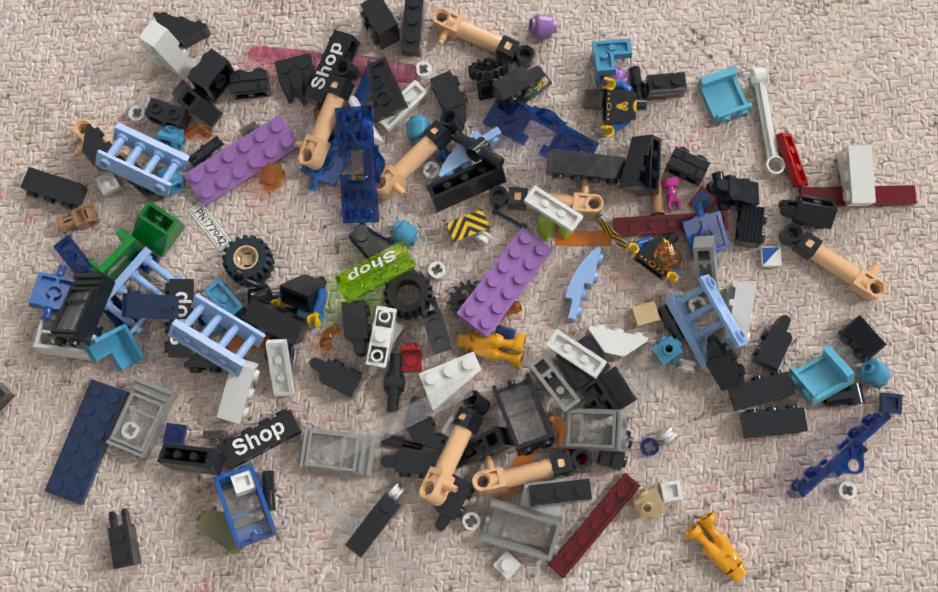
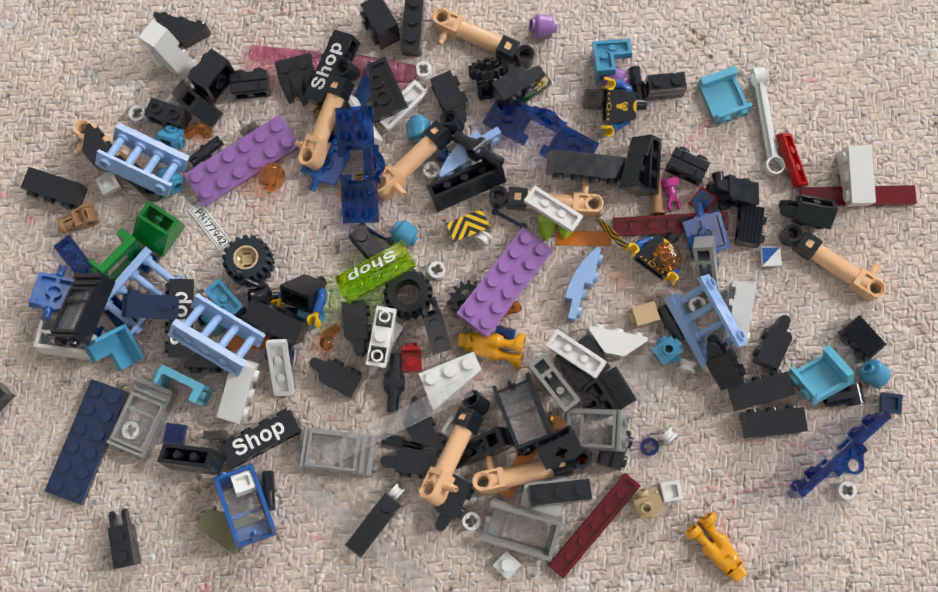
none -> medium azure panel [153,364,214,407]
none -> black brick [533,425,584,470]

